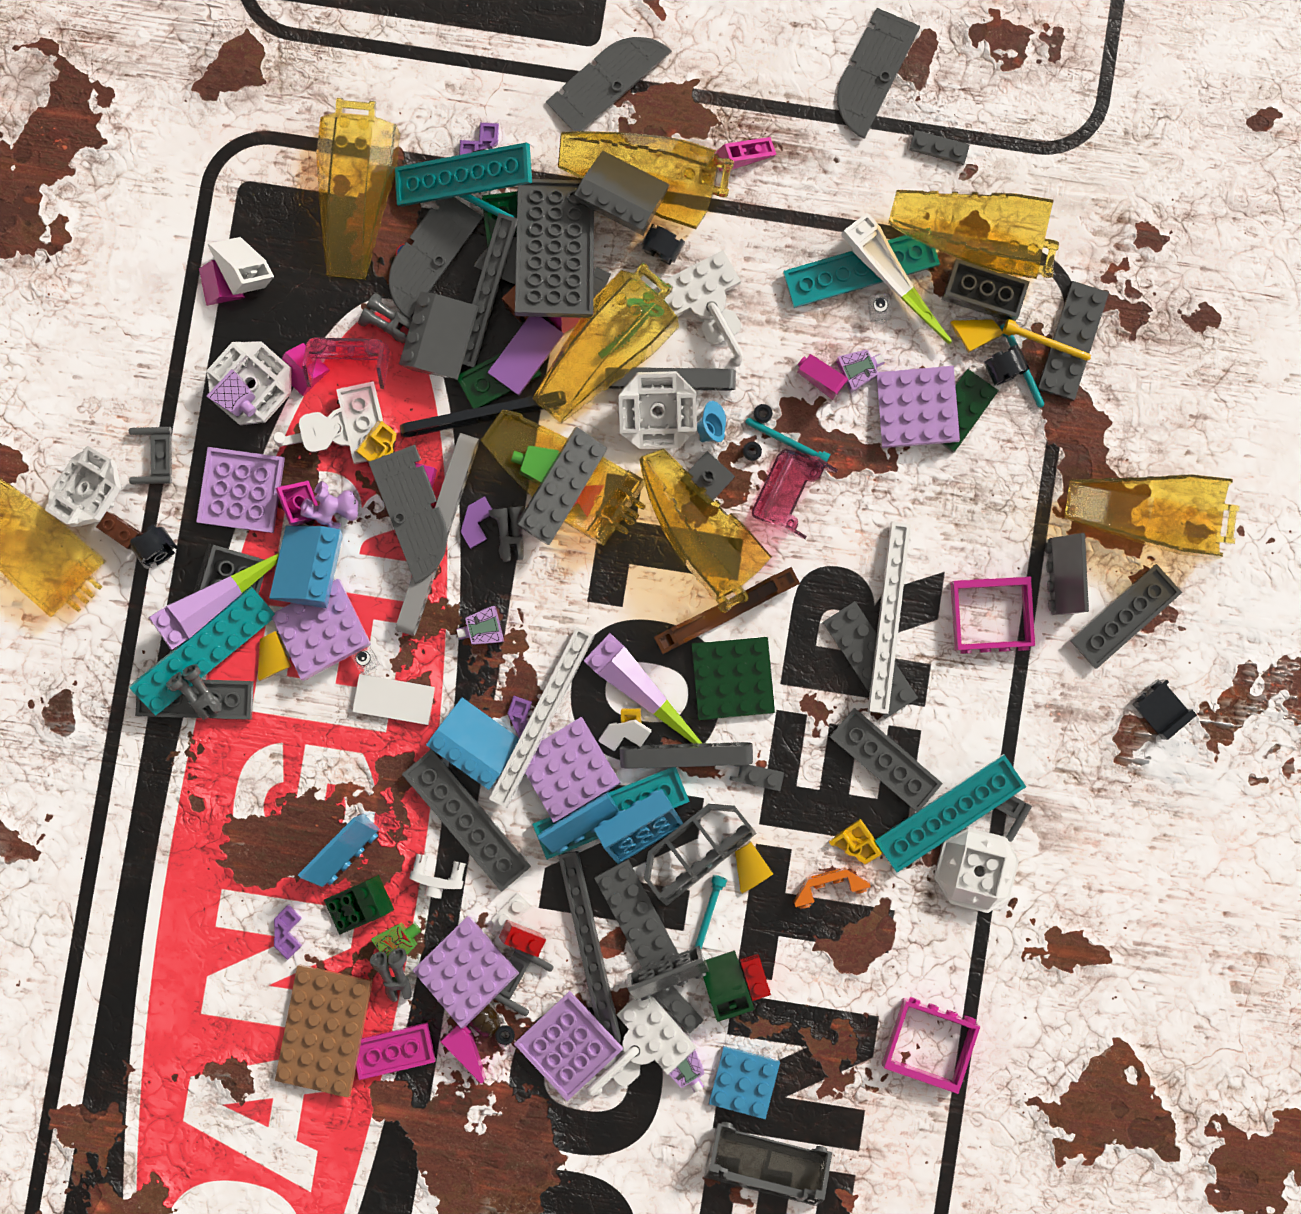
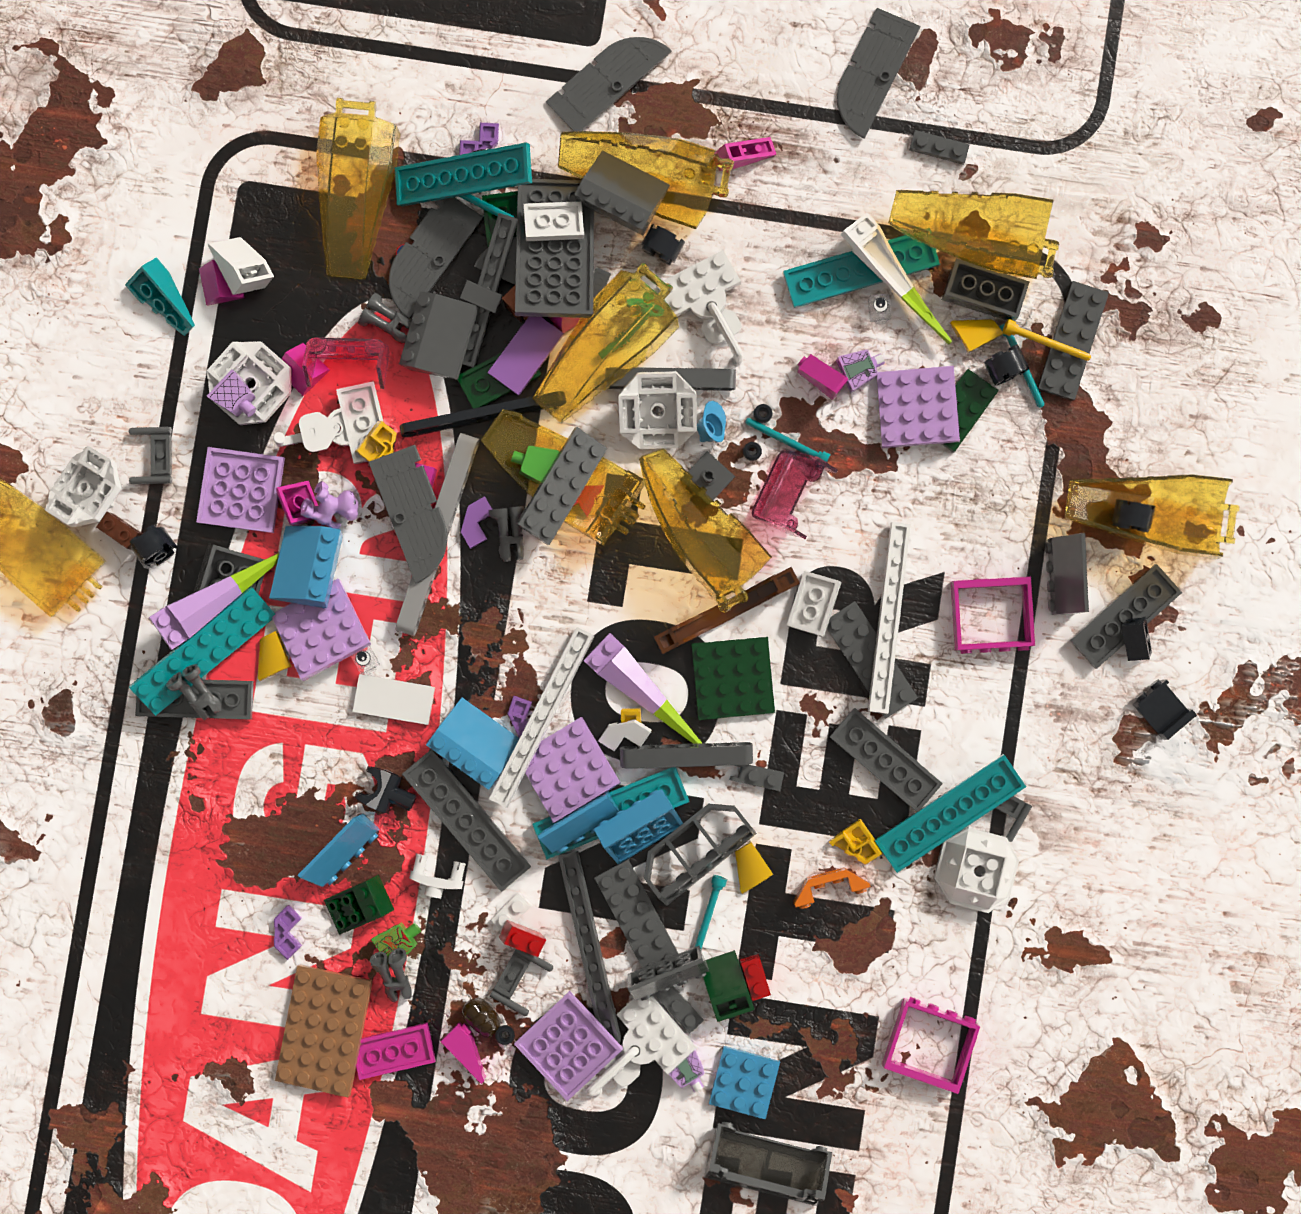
lavender plate [412,916,519,1028] -> none
torso [457,606,504,645] -> none
none -> teal wedge [125,257,195,336]
none -> black connector [354,766,417,813]
none -> dark grey tile [460,280,503,313]
none -> white plate [524,202,584,241]
none -> white plate [787,571,841,637]
none -> black brick [1112,499,1156,533]
none -> black hinge [1122,617,1152,661]

